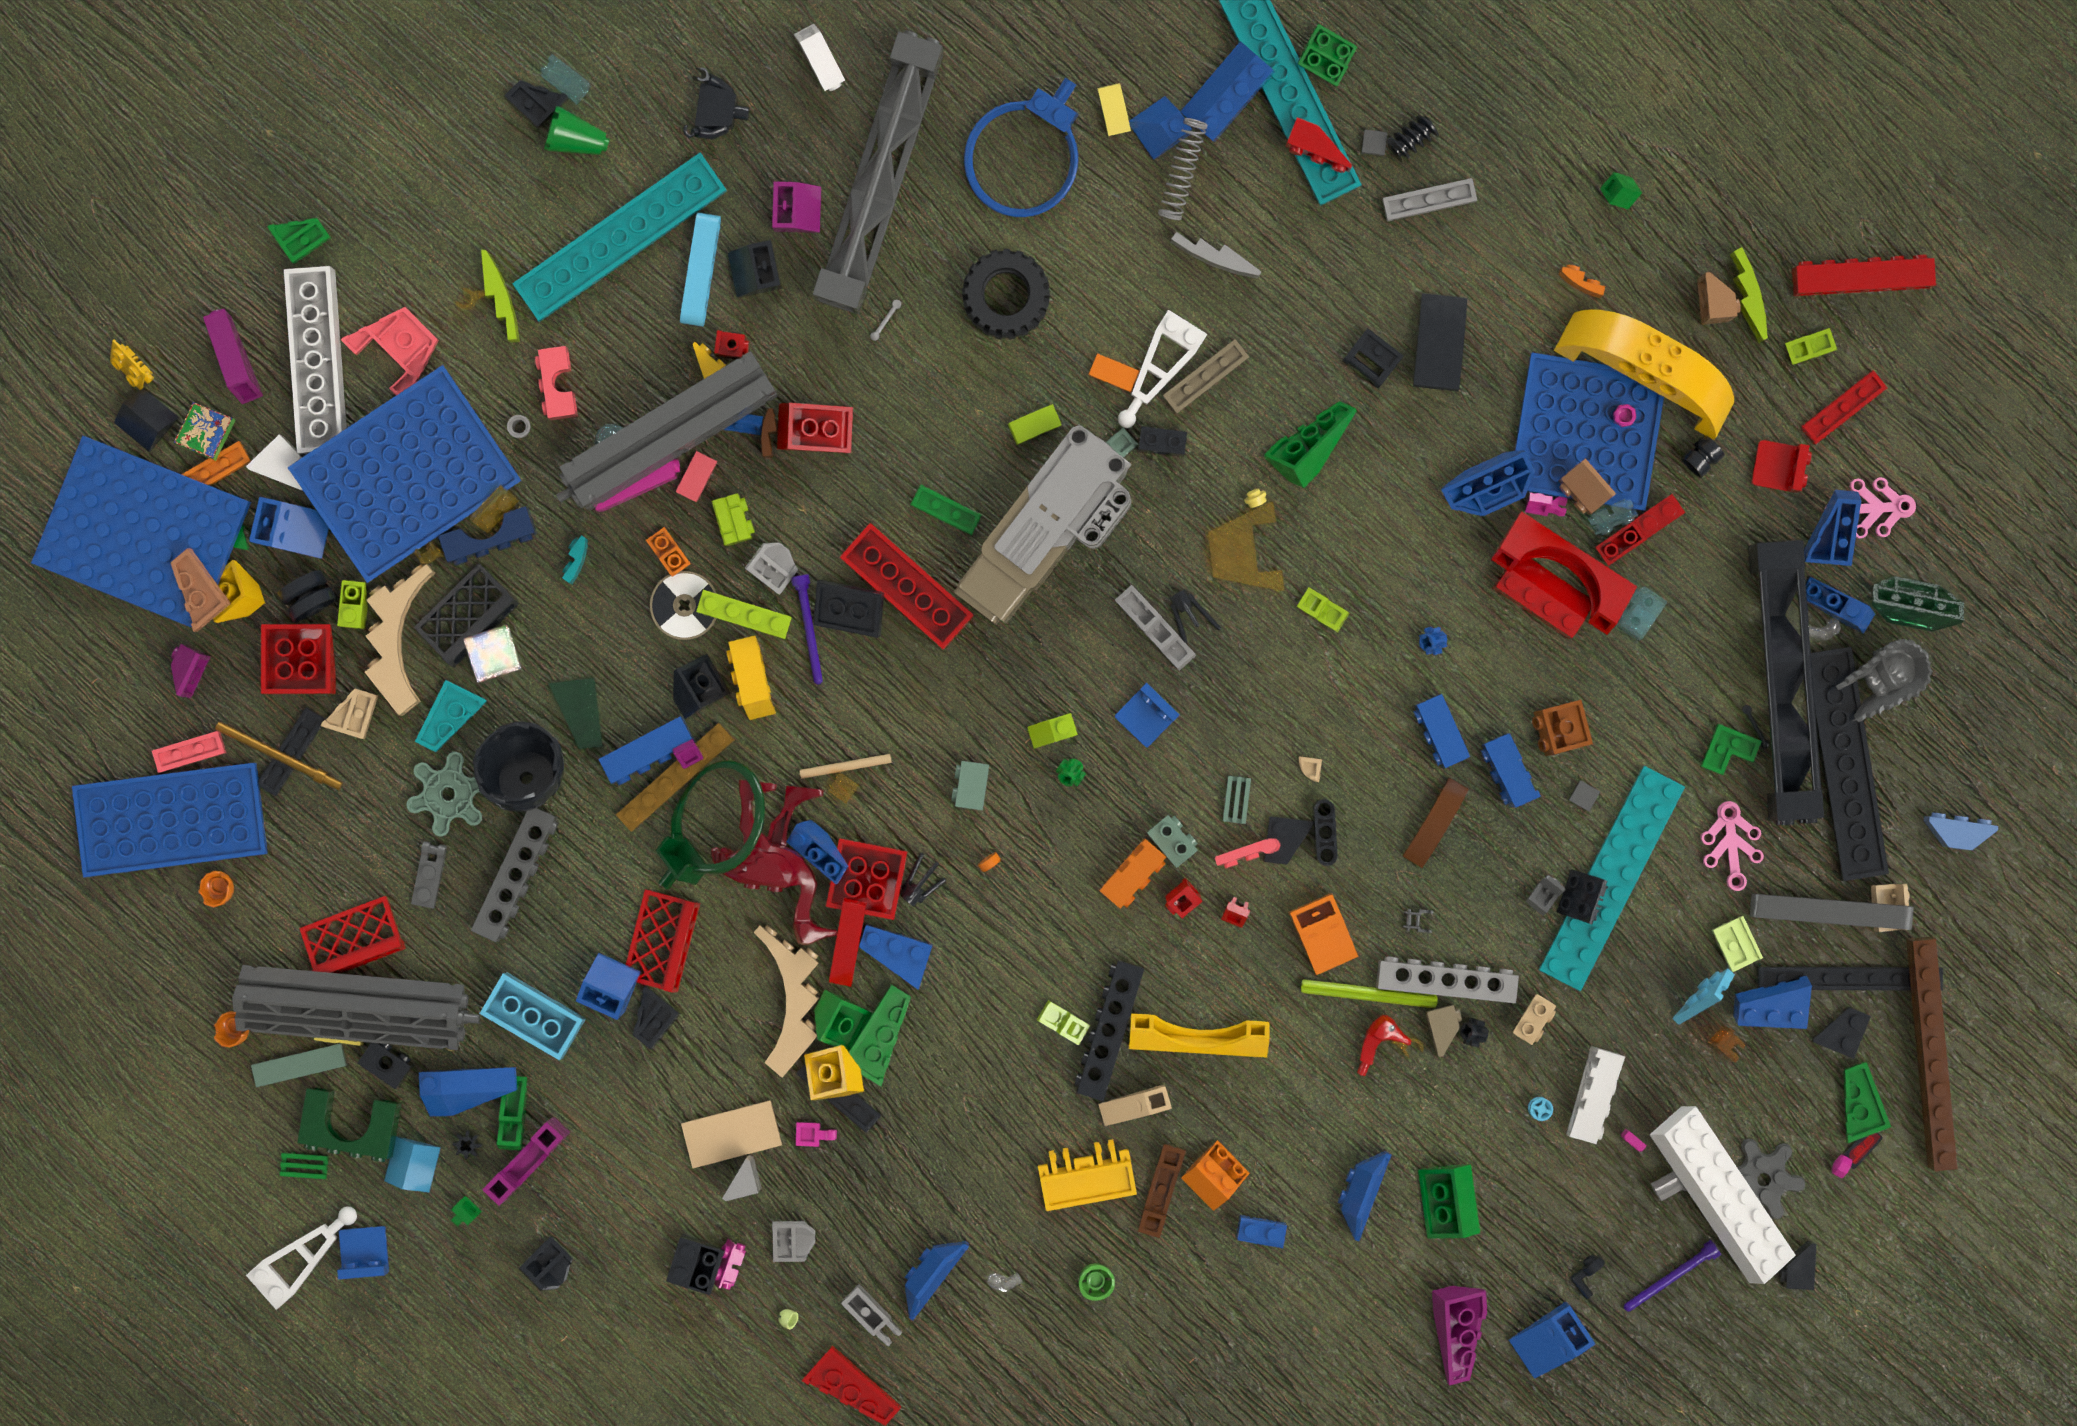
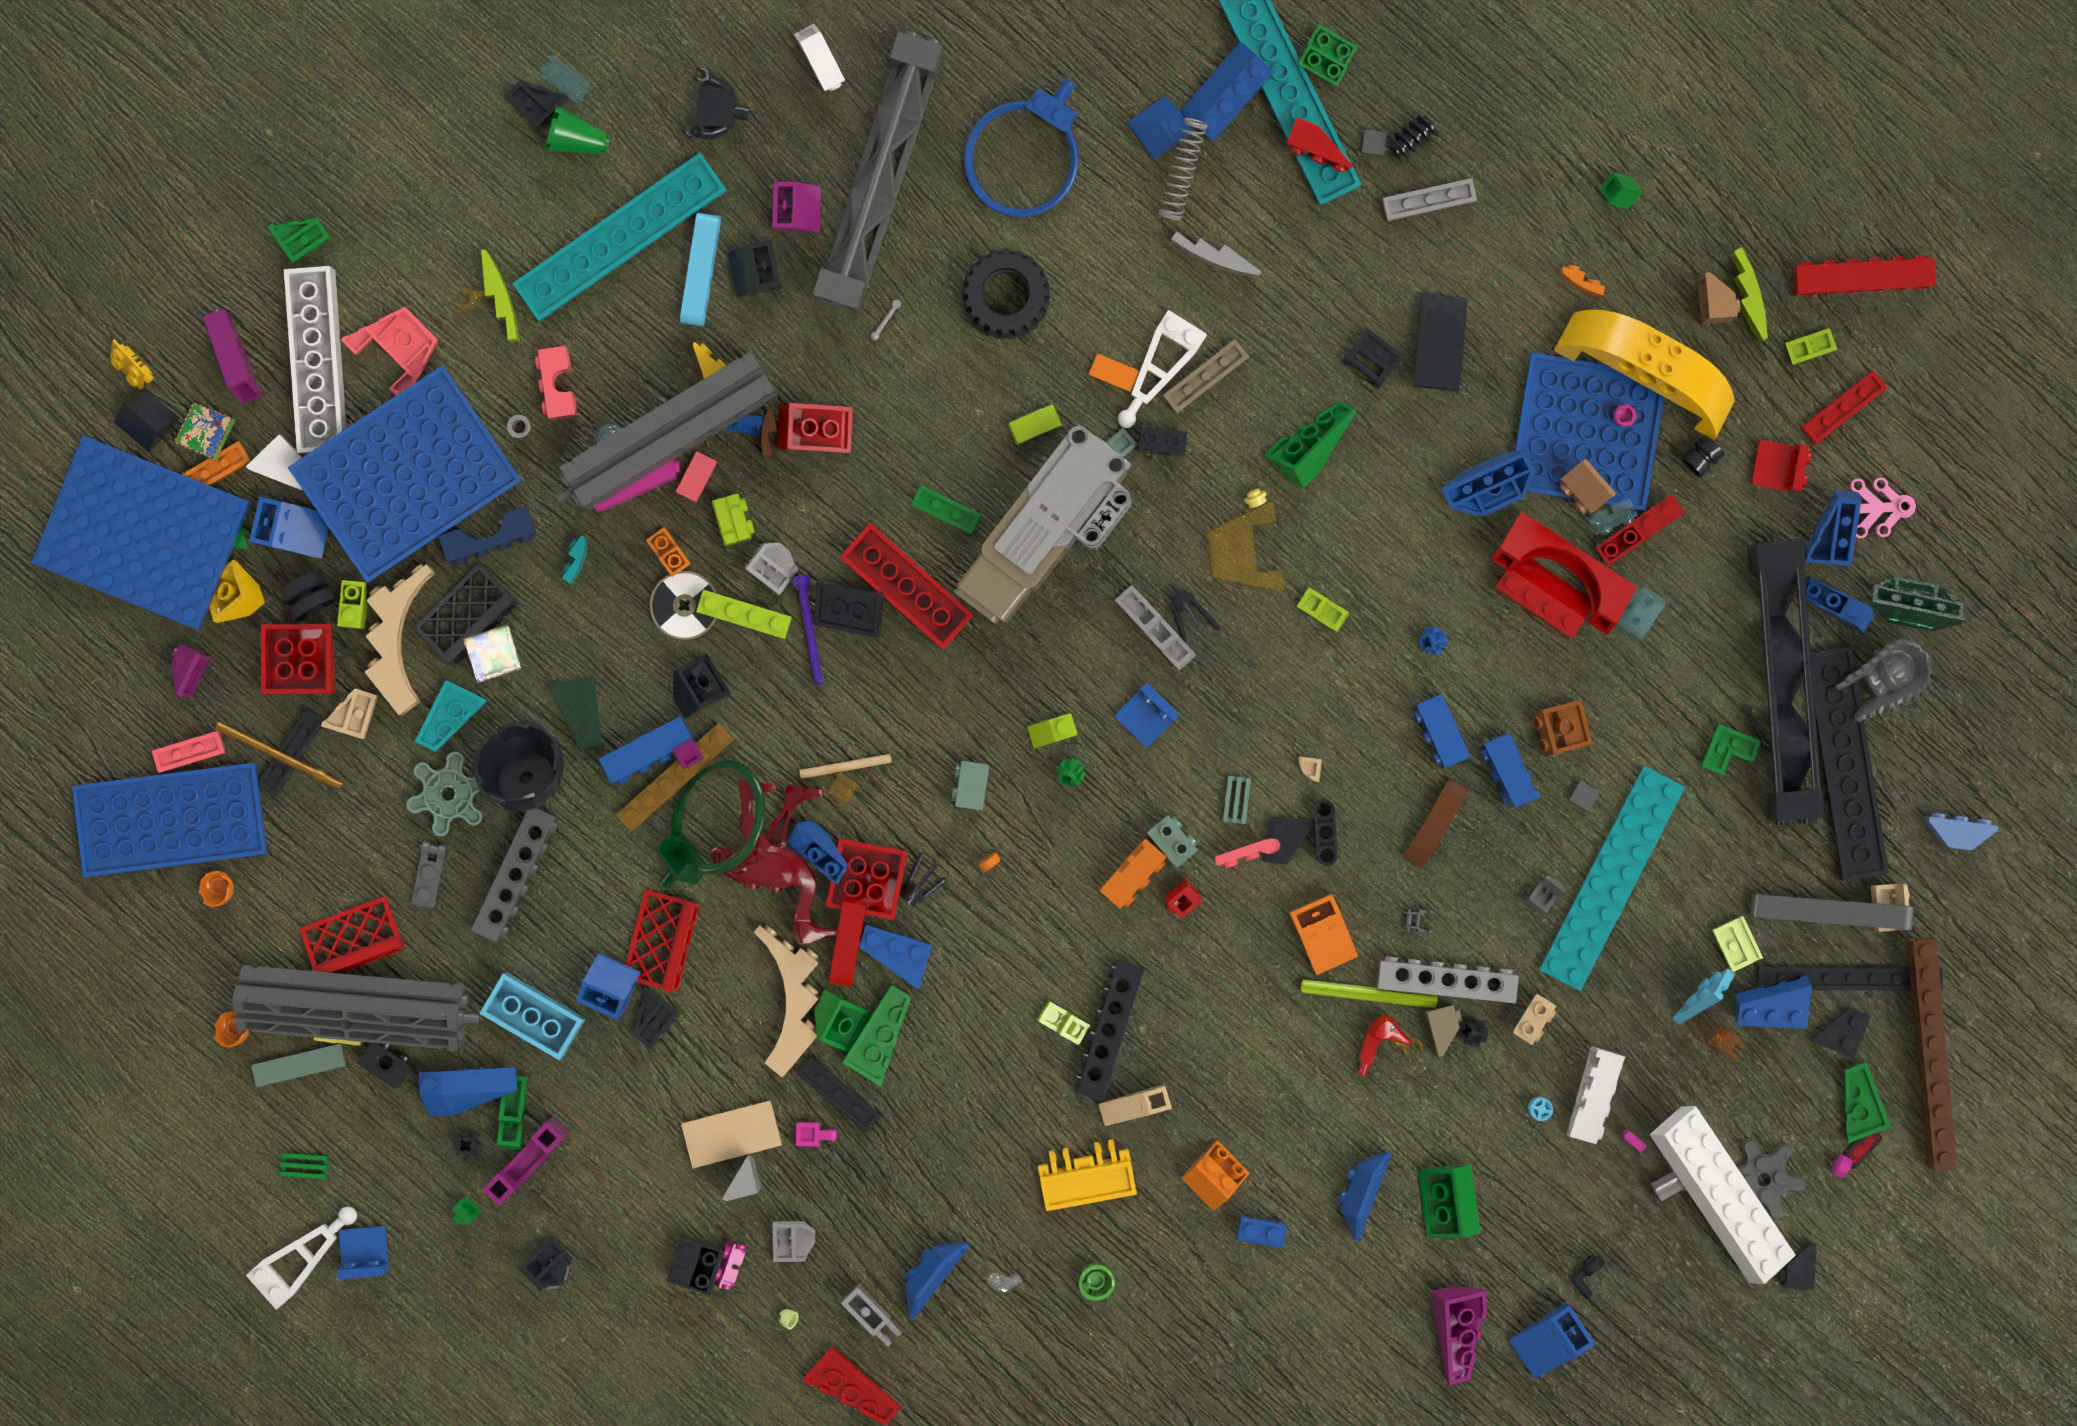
nougat wing [171,548,231,632] -> none
dark green arch [297,1087,402,1162] -> none
dark azure slope [384,1136,441,1192] -> none
clear yellow piece [415,542,445,564] -> none
clear yellow plate [469,485,519,534] -> none
red brick [714,330,750,359] -> none
yellow wedge [726,636,776,720] -> none
yellow slope [804,1045,864,1100] -> none
light yellow slope [1097,83,1131,136] -> none
yellow arch [1129,1013,1270,1058] -> none
reddish brown slope [1138,1144,1186,1238] -> none
red tile [1221,897,1250,928] -> none
dark pink plate [1525,493,1568,516] -> none
black hinge [1556,869,1608,925] -> none
dark purple piece [1624,1239,1721,1312] -> none
bright pink plant [1700,801,1764,891] -> none
clear arm [1809,618,1841,641] -> none

